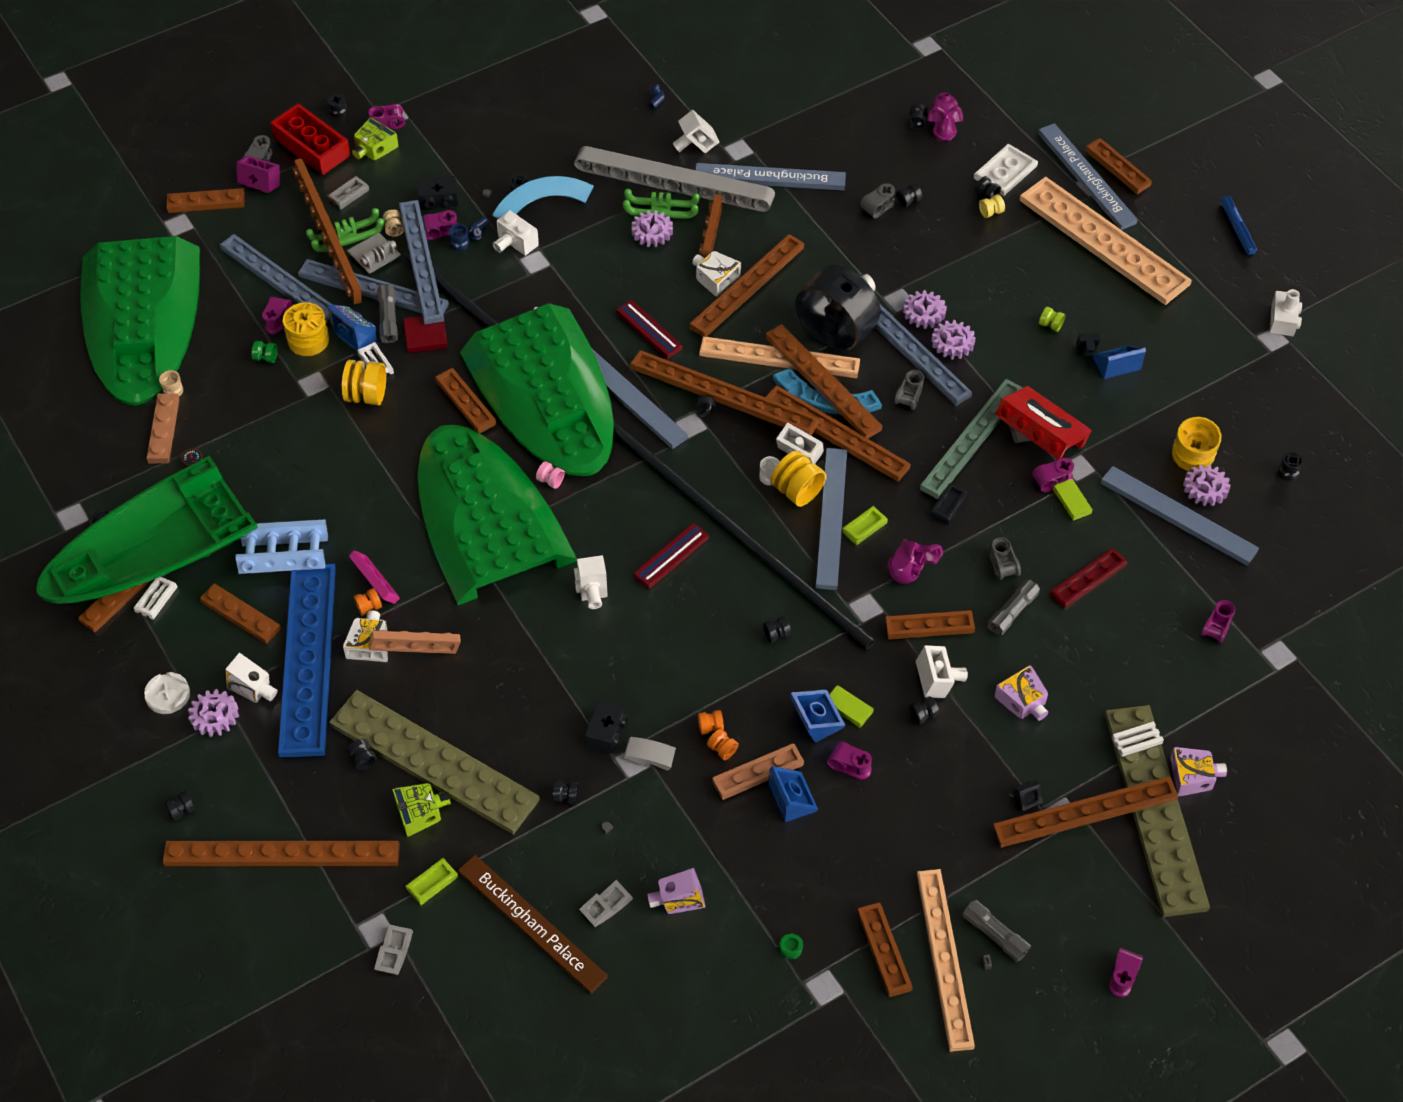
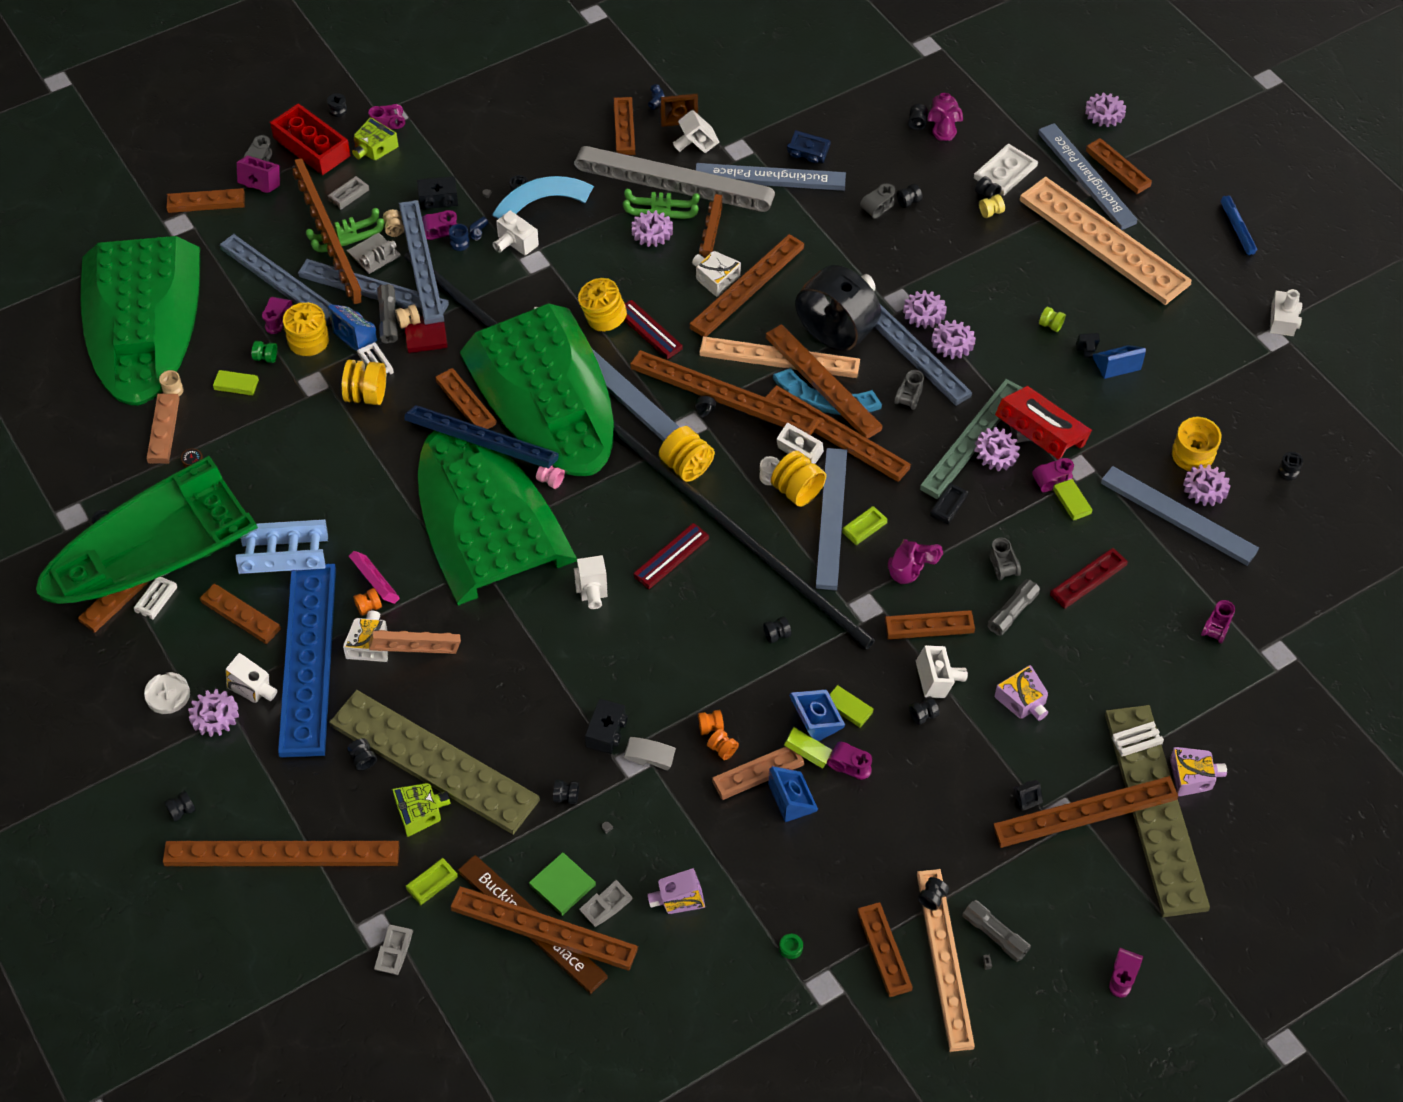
none -> lime tile [213,370,259,396]
none -> tan wheel [395,304,420,329]
none -> dark blue tile [405,405,559,469]
none -> dark orange plate [451,886,638,971]
none -> bright green tile [529,852,596,916]
none -> yellow wheel [578,278,627,331]
none -> dark orange plate [614,97,635,155]
none -> reddish brown slope [659,94,698,127]
none -> yellow wheel [659,426,715,482]
none -> lime tile [784,727,832,769]
none -> dark blue bracket [787,130,831,163]
none -> black wheel [917,877,949,911]
none -> lavender gear [974,427,1020,471]
none -> lavender gear [1085,93,1126,127]

